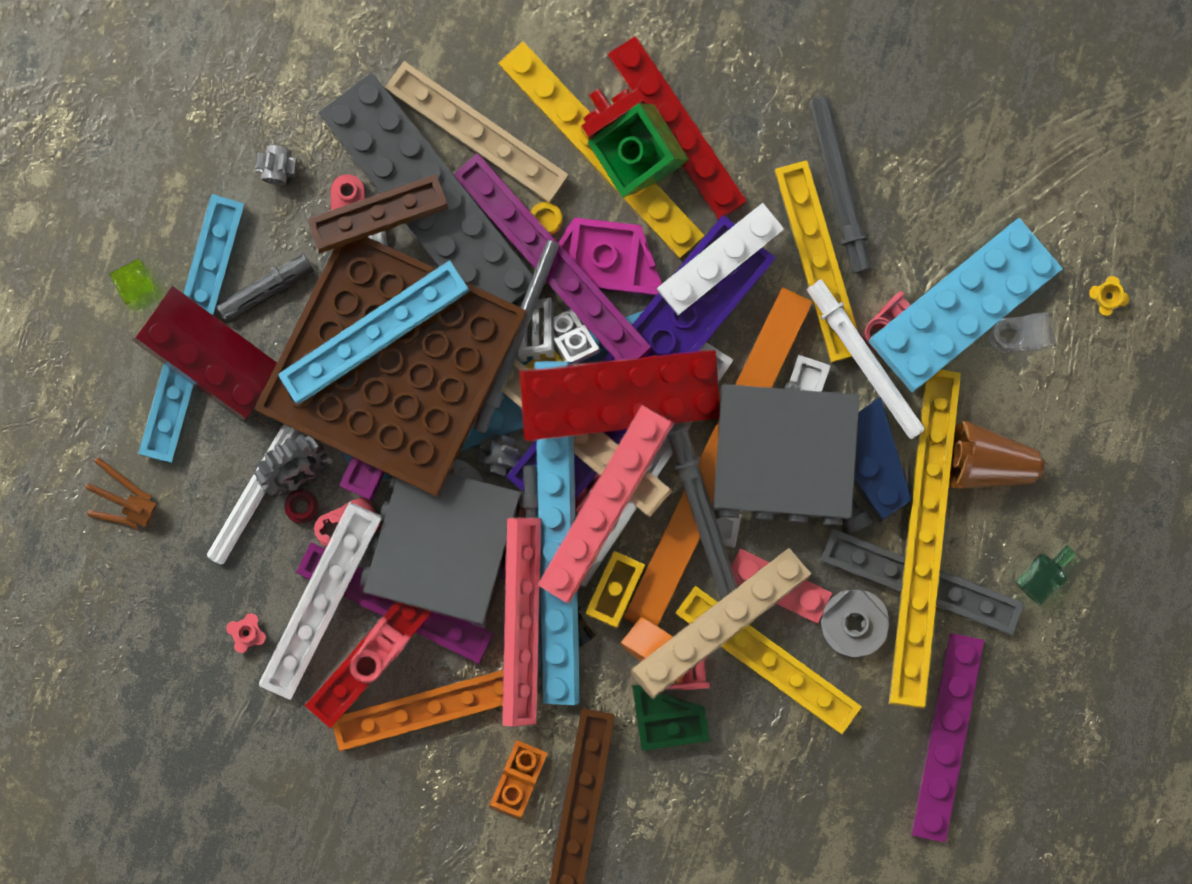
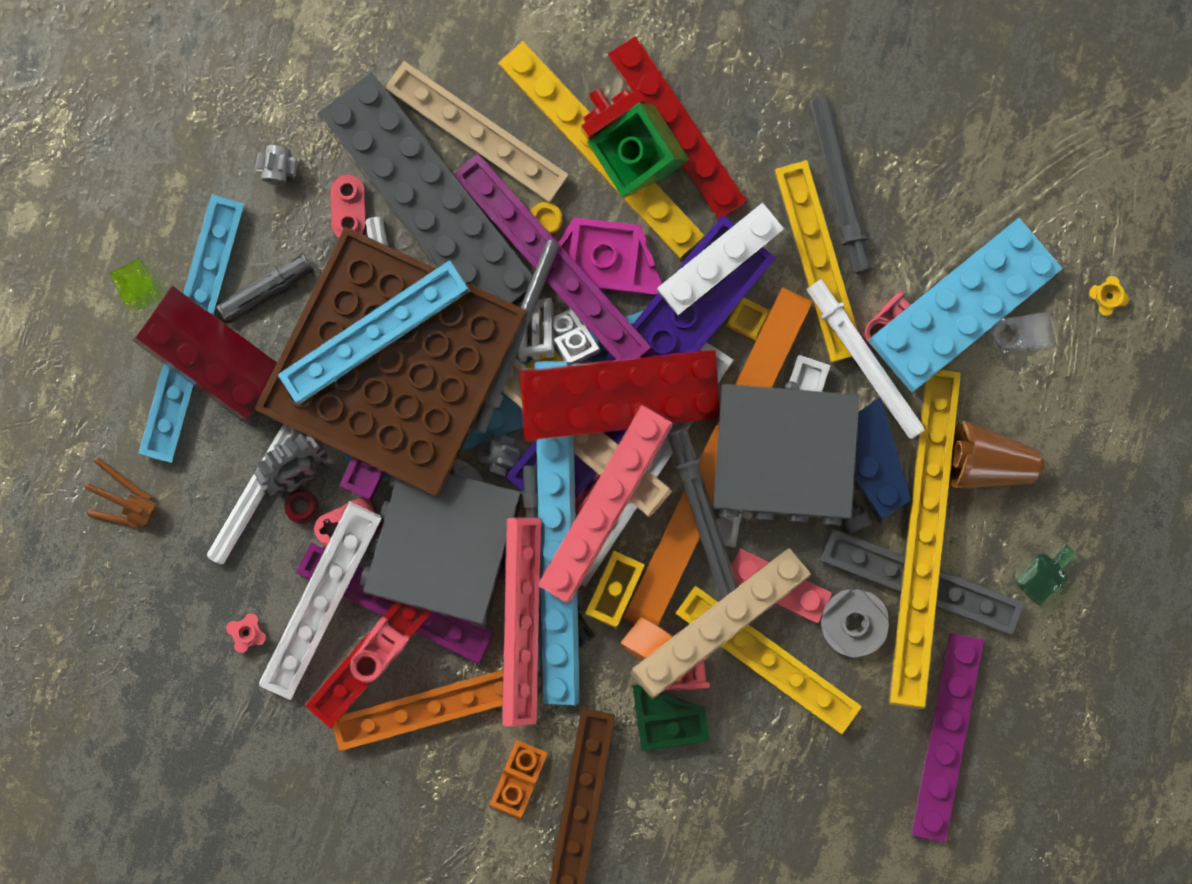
reddish brown plate [307,174,448,254] -> none
none -> yellow tile [726,298,771,342]

